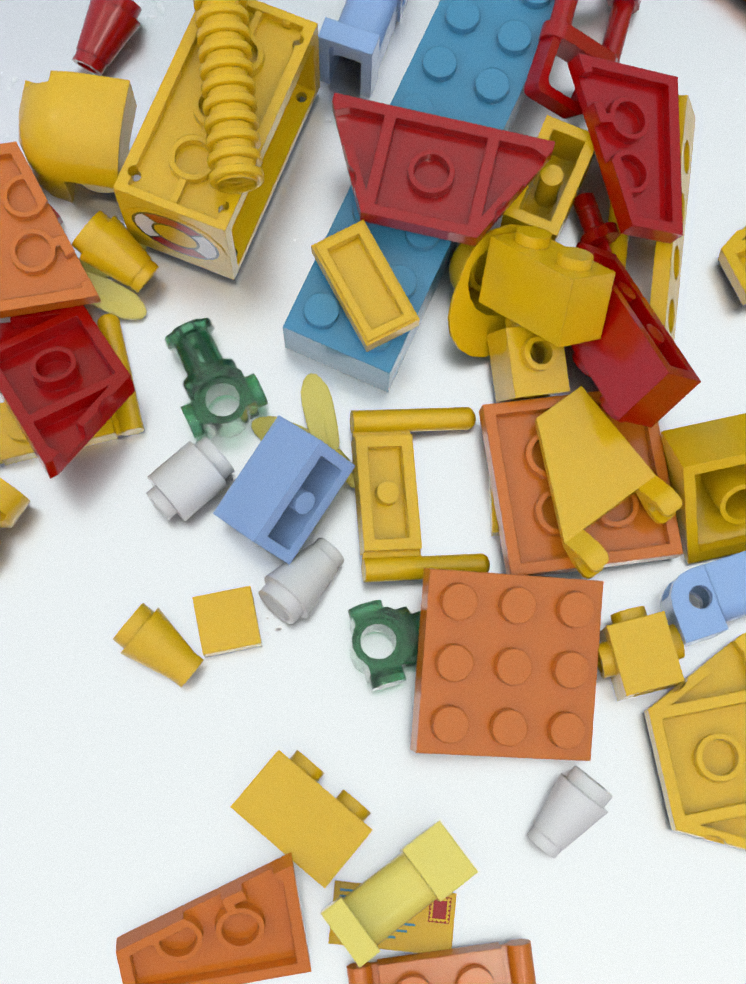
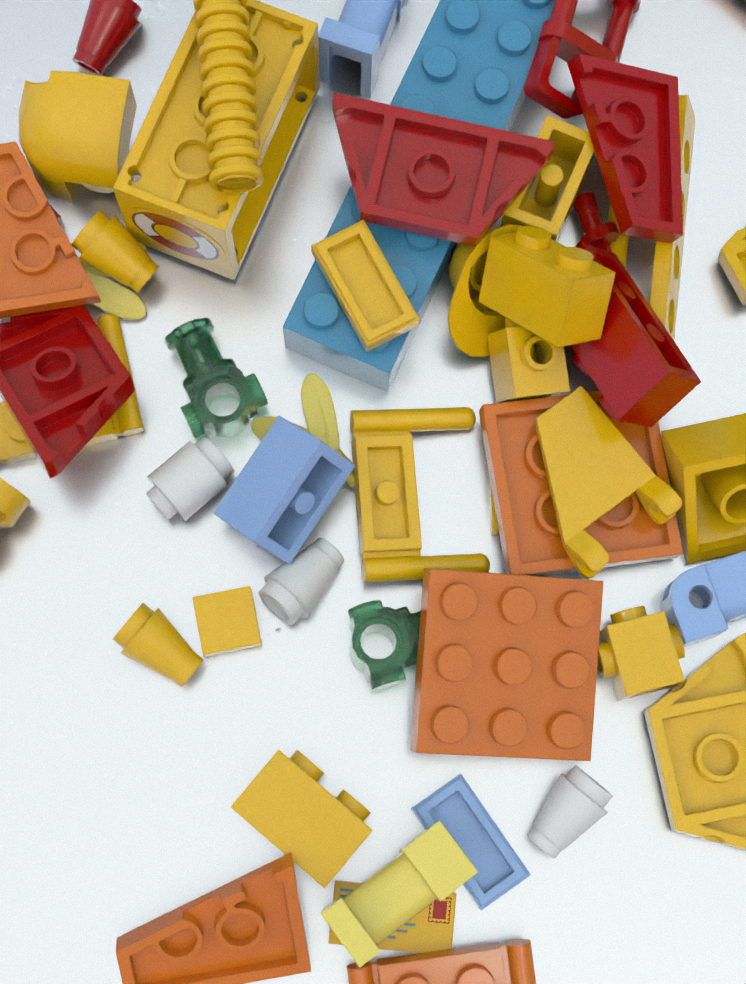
none -> light blue tile [411,774,531,911]

